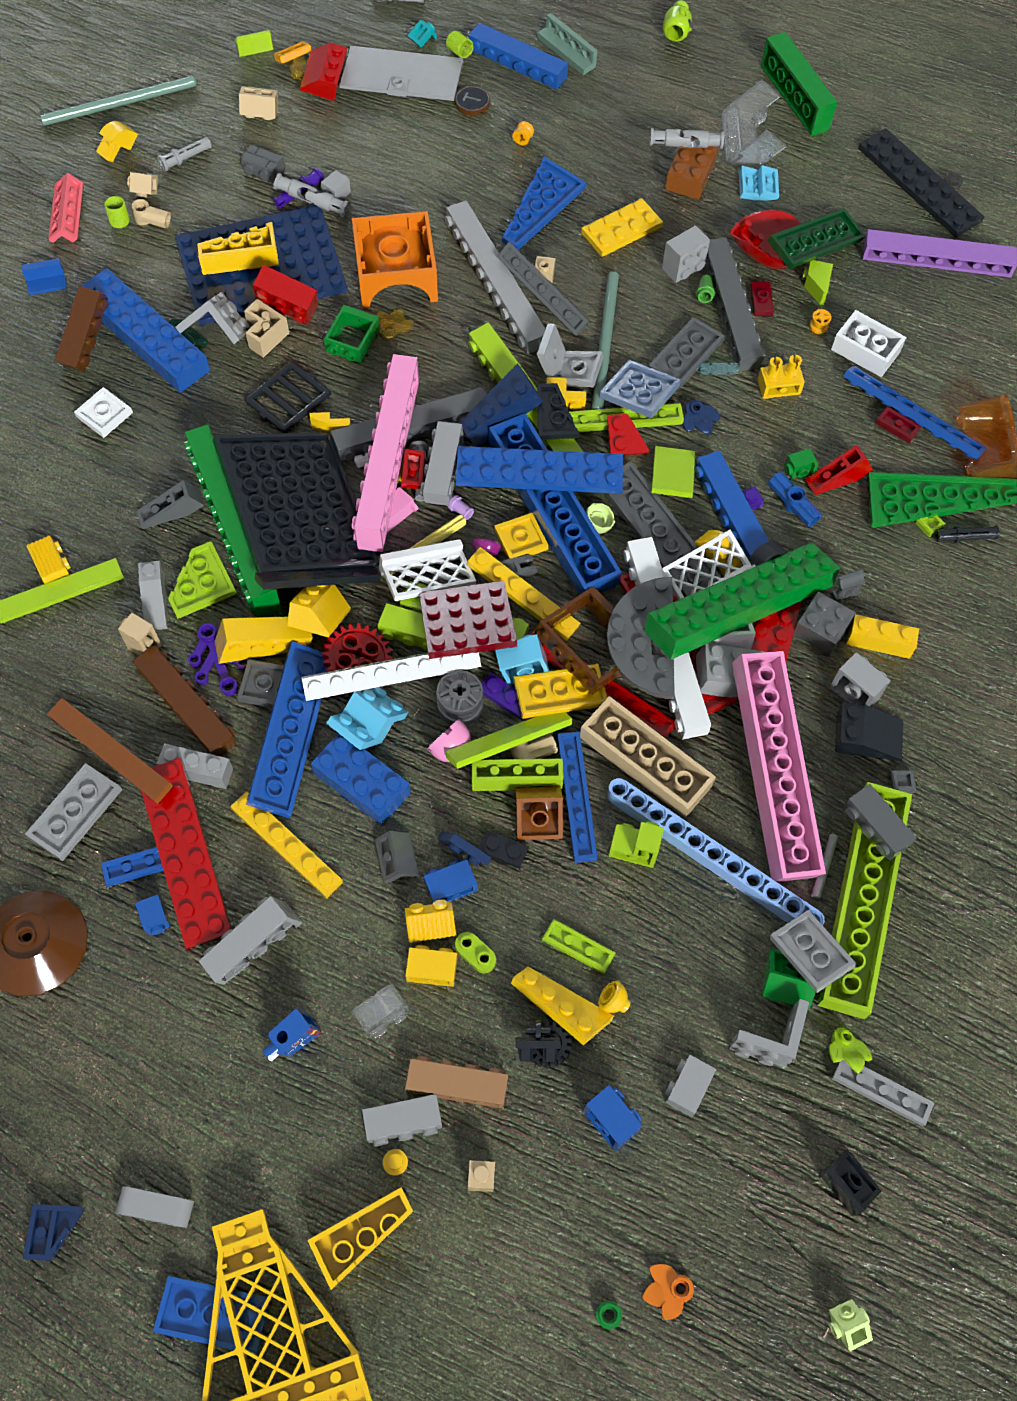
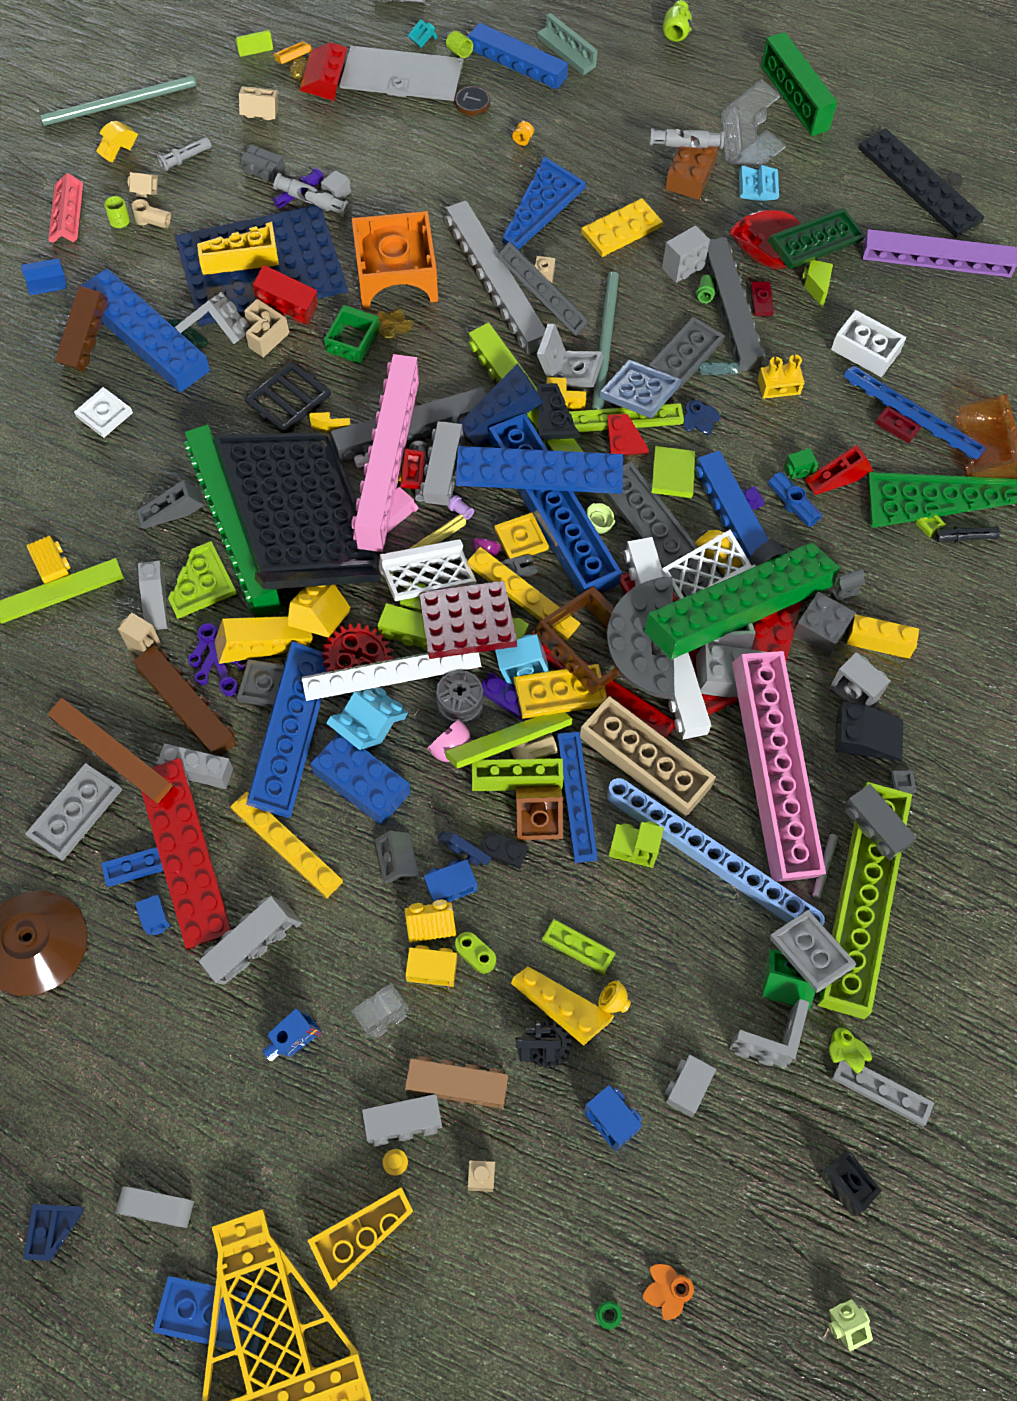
light orange wheel [809,309,832,334] -> none

